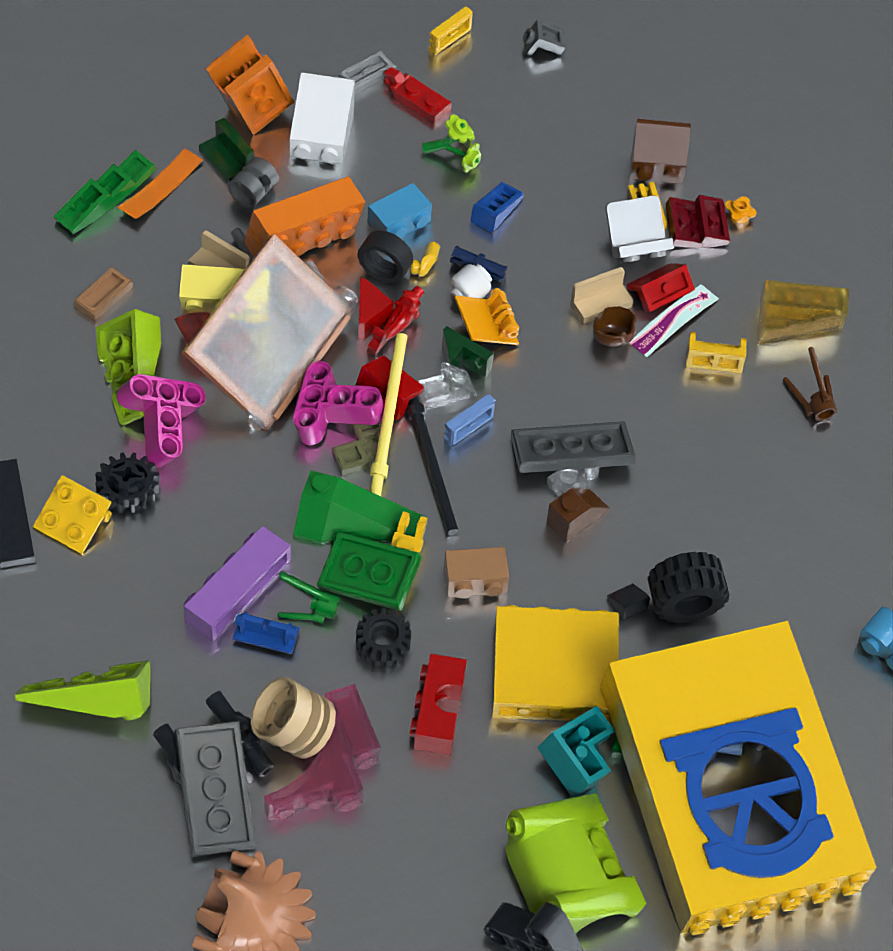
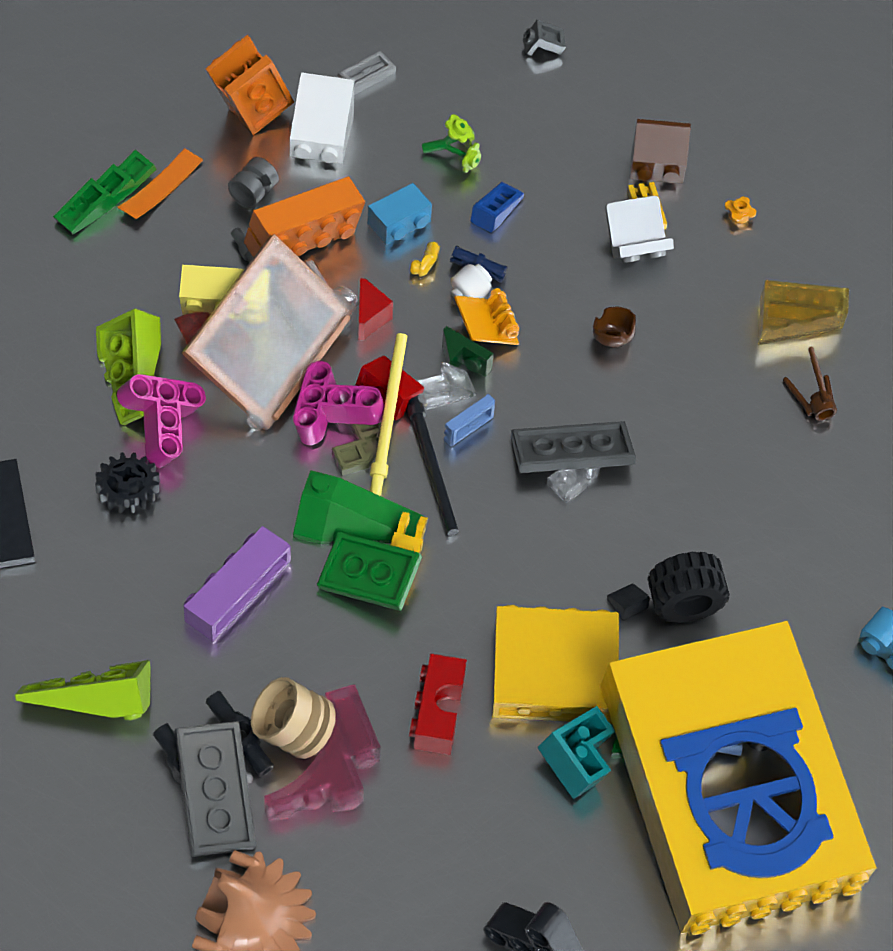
yellow hinge [33,475,112,554] -> none
medium nougat tile [74,267,133,321] -> none
tan panel [188,230,249,269] -> none
dark green panel [199,118,254,182] -> none
blue hinge [232,612,300,654] -> none
green plant [277,571,340,624] -> none
black tyre [356,608,411,668] -> none
black tyre [357,230,413,283] -> none
red animal [367,286,424,357] -> none
red hinge [384,67,452,124] -> none
yellow tile [429,6,473,55] -> none
medium nougat brick [444,547,509,598] -> none
lime piece [505,793,647,934] -> none
reddish brown slope [546,488,610,542] -> none
tan panel [570,267,633,325] -> none
red panel [626,263,695,312] -> none
sticker [629,285,719,357] -> none
dark red slope [665,195,730,248] -> none
yellow hinge [686,332,747,374] -> none

